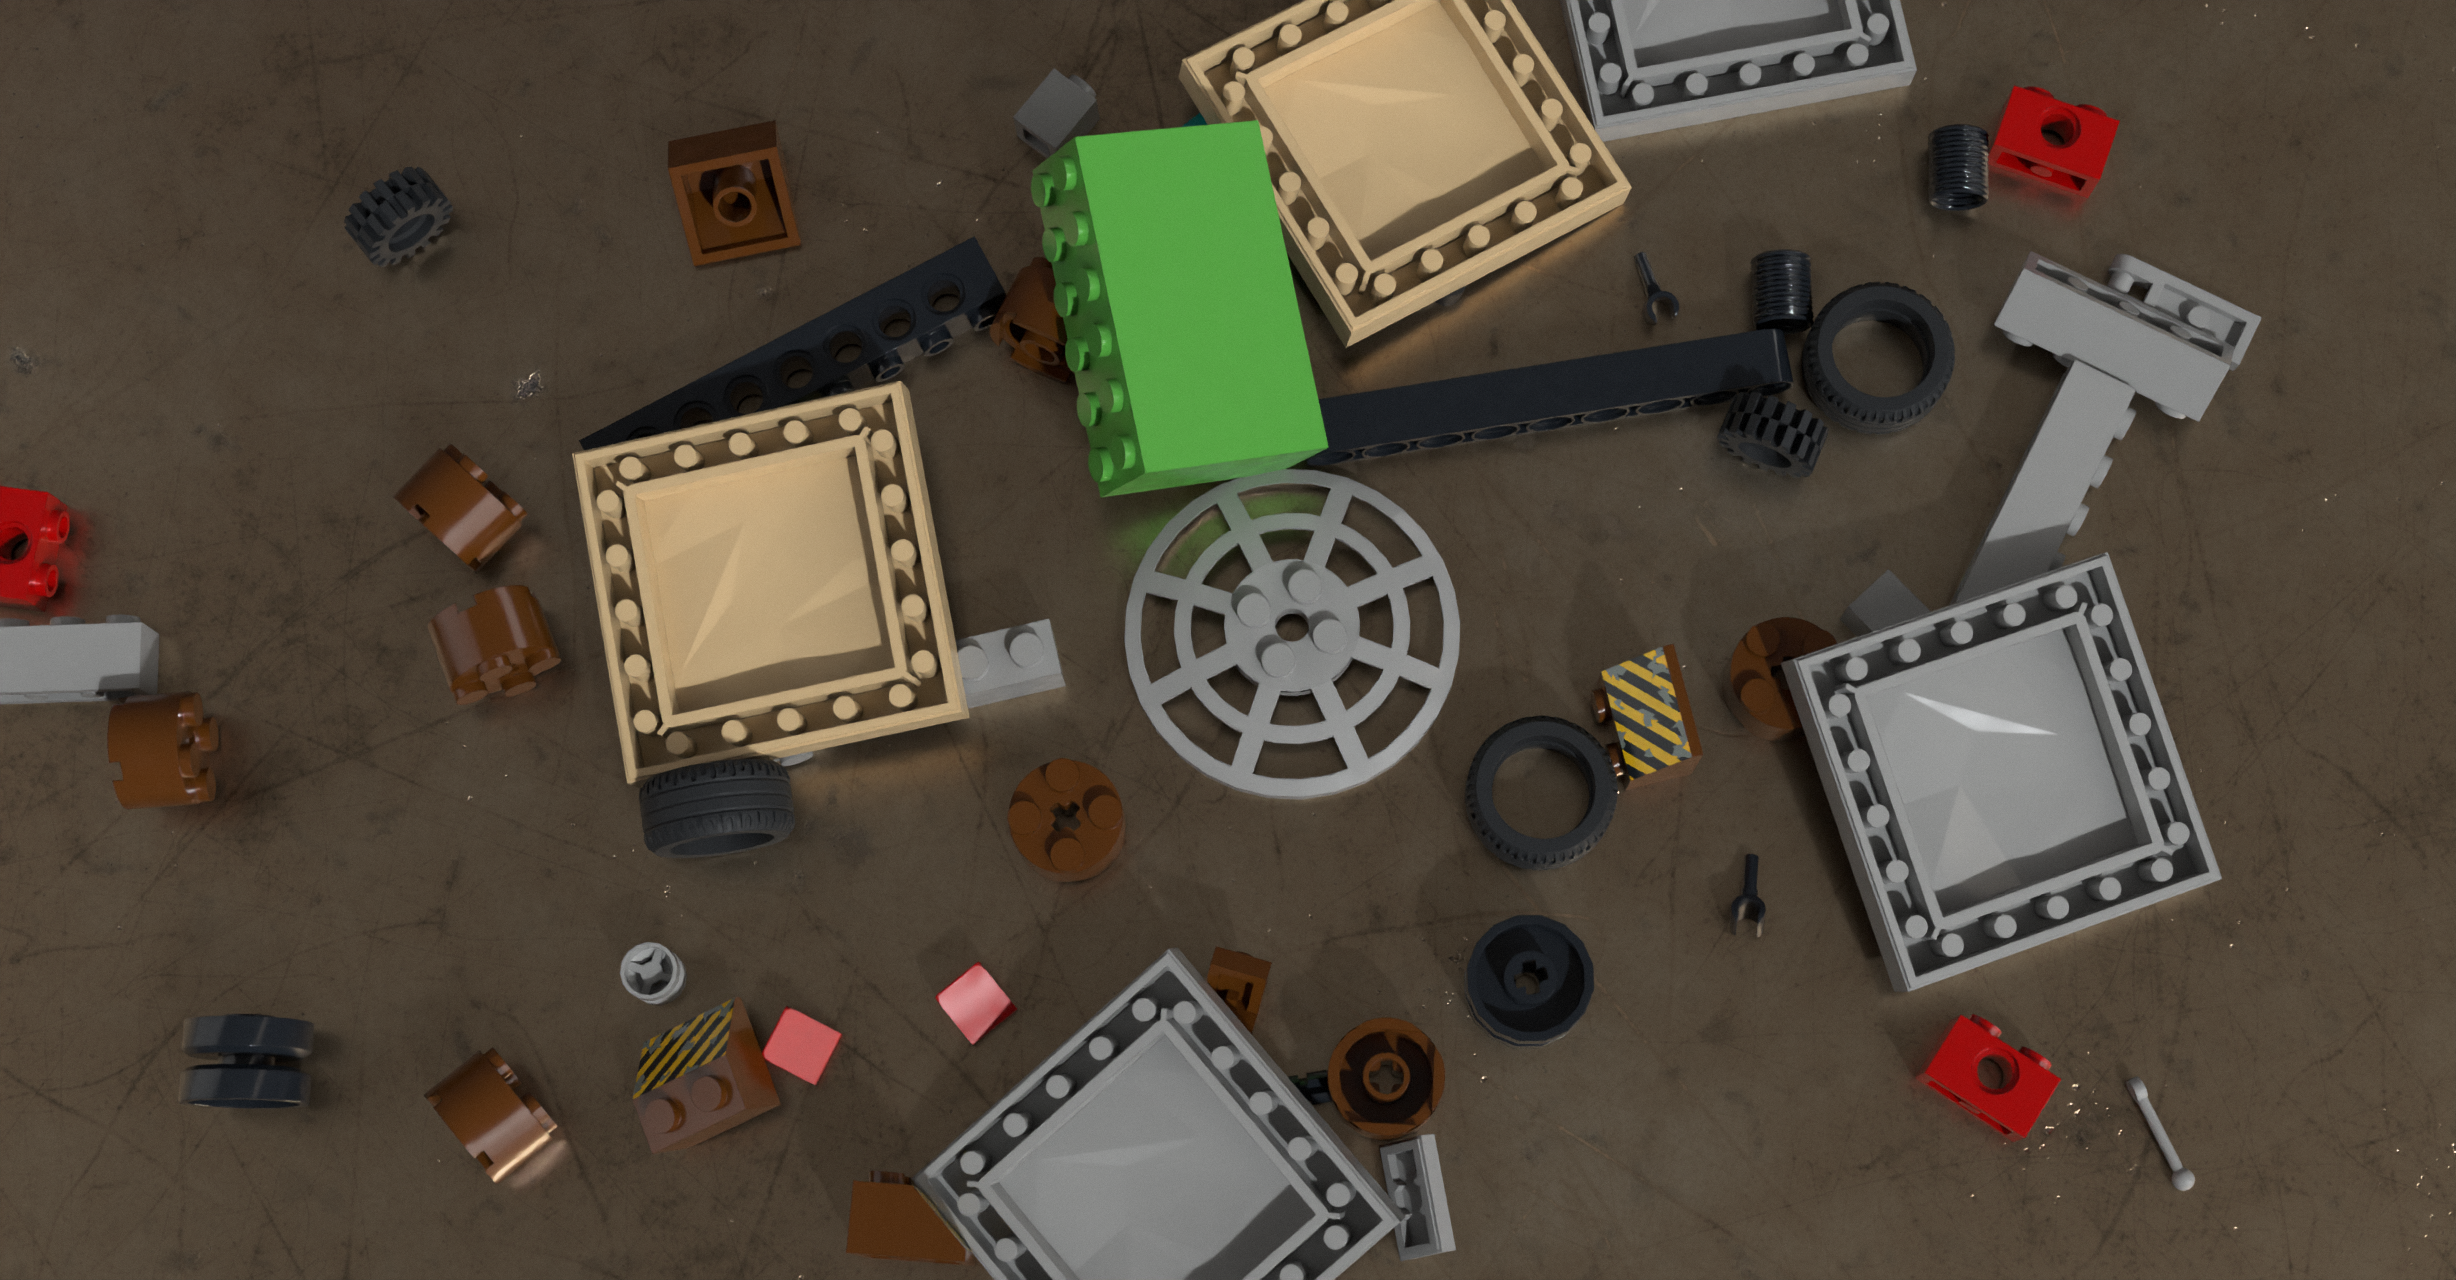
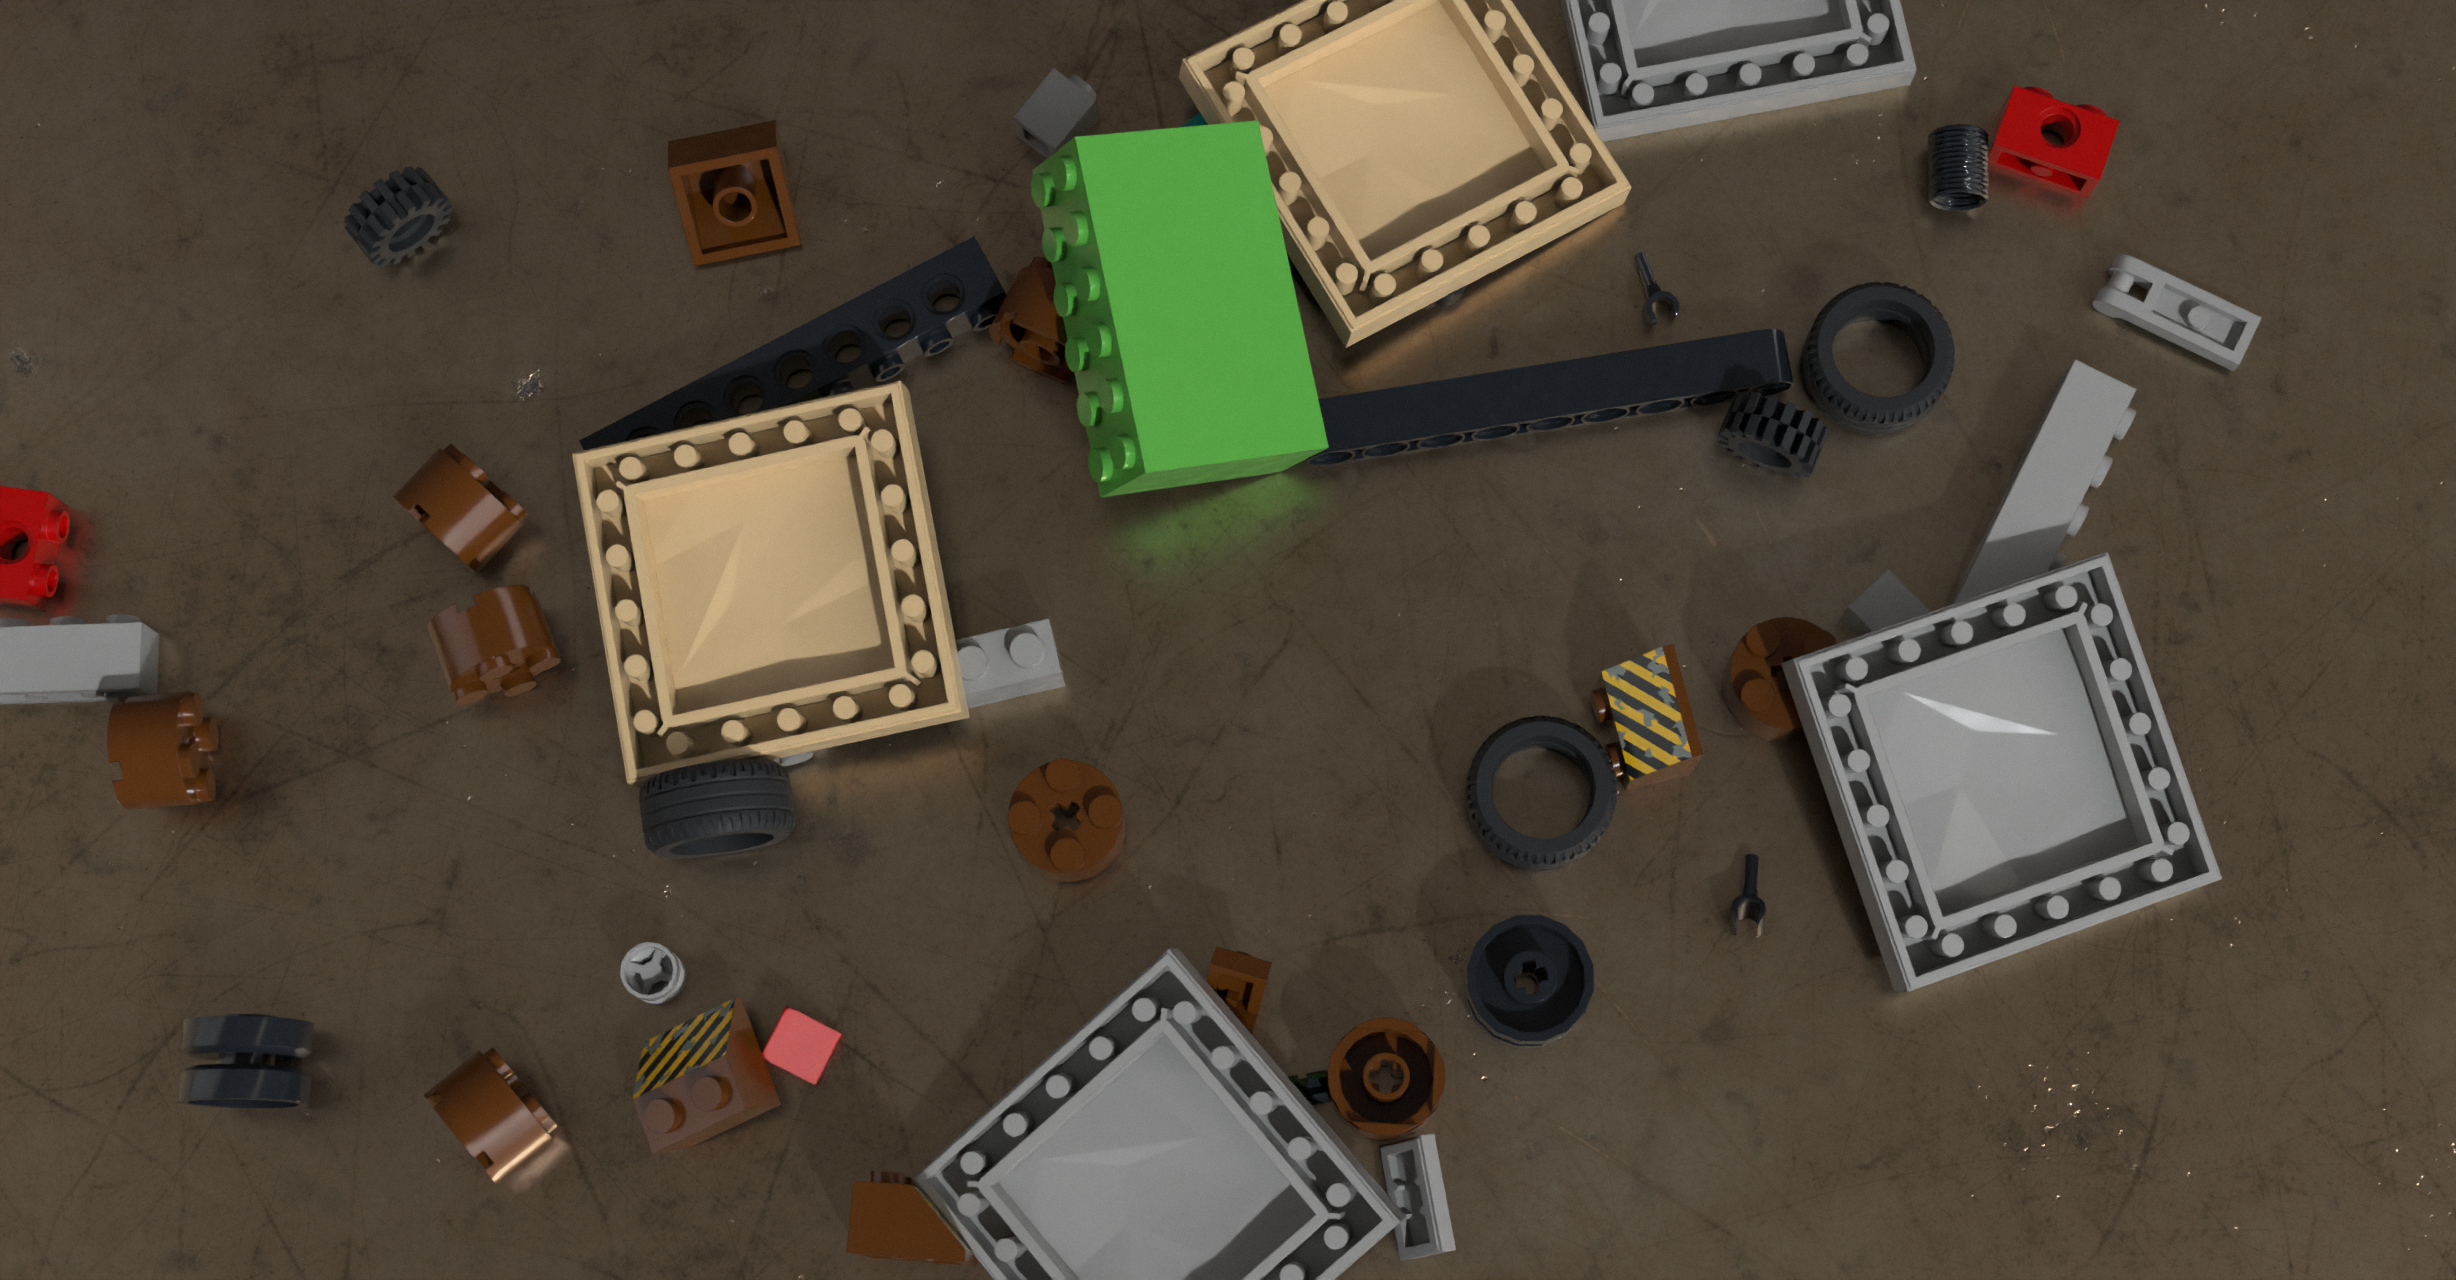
slope [934,962,1018,1046] -> none
light grey dish [1124,469,1460,800] -> none
black piece [1750,249,1814,335] -> none
red brick [1915,1014,2061,1142] -> none
light grey brick [1994,251,2235,422] -> none
light grey hinge [2126,1076,2195,1191] -> none

